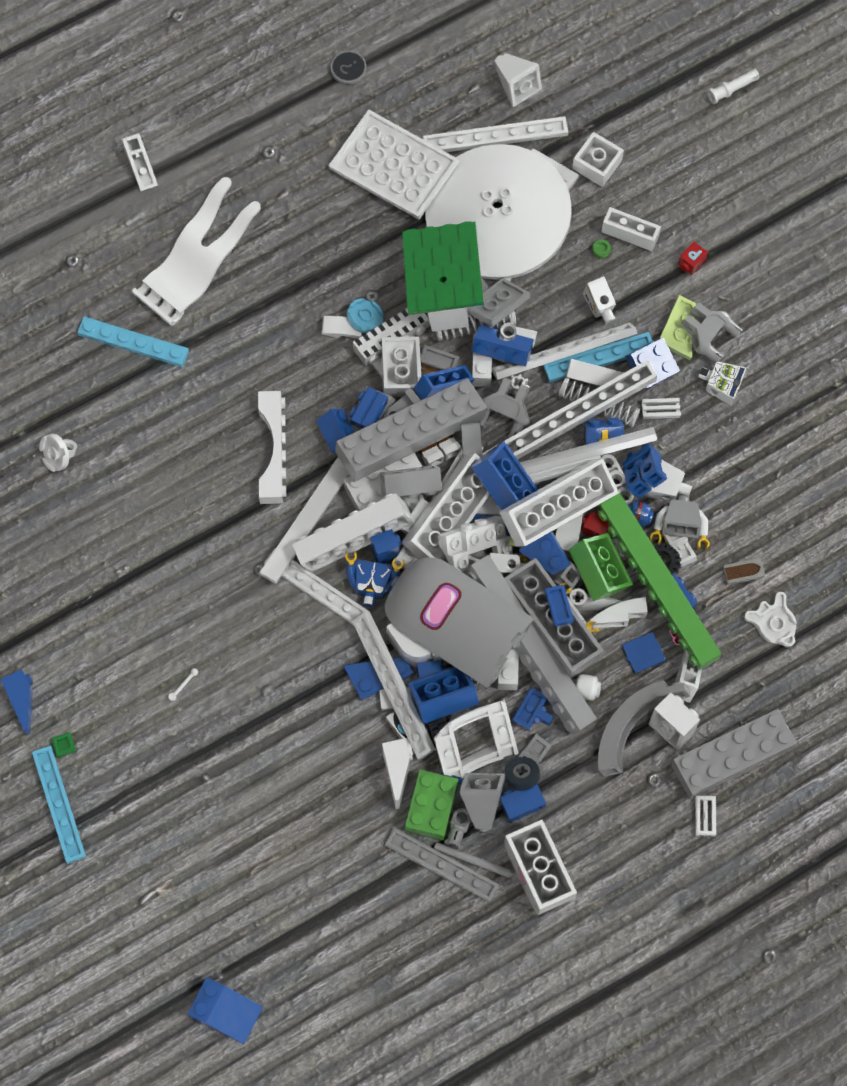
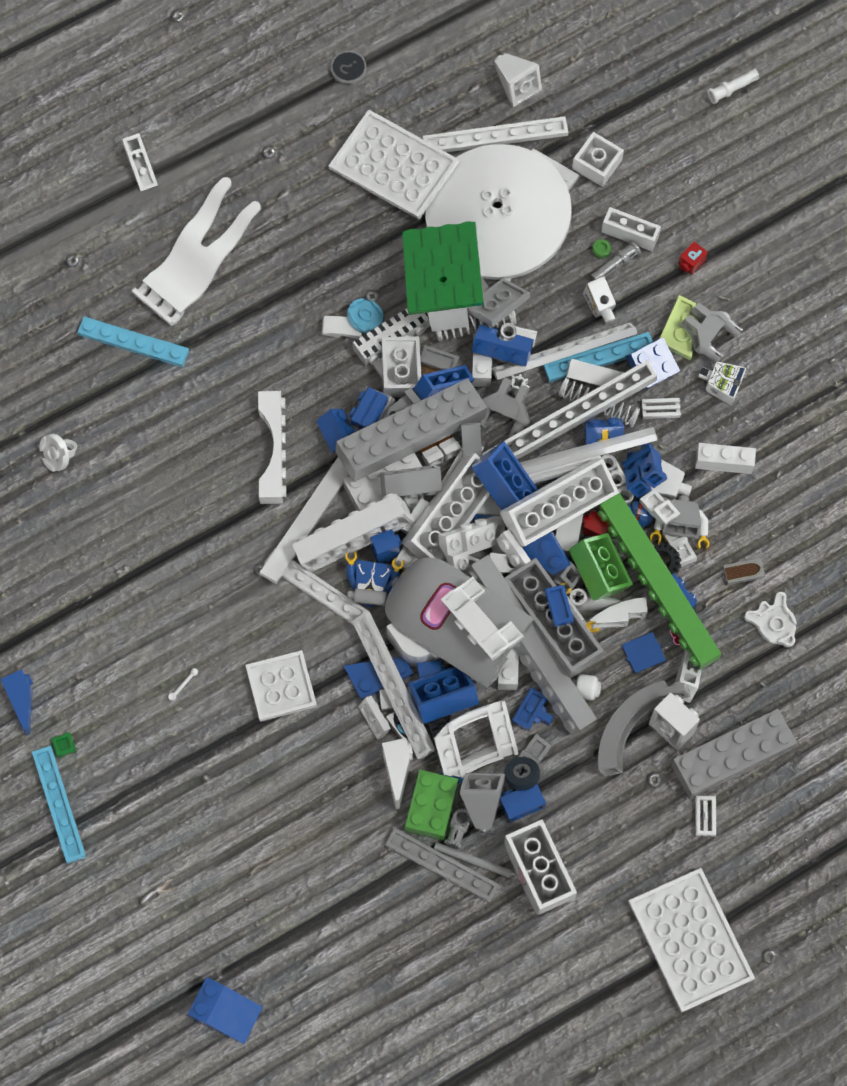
none -> white plate [246,650,317,722]
none -> light grey cylinder [347,588,387,606]
none -> white plate [358,696,391,740]
none -> white bracket [441,576,524,661]
none -> white plate [496,529,531,569]
none -> light grey pin [590,241,641,281]
none -> white plate [628,868,755,1013]
none -> white slope [639,489,680,525]
none -> white brick [695,443,756,474]

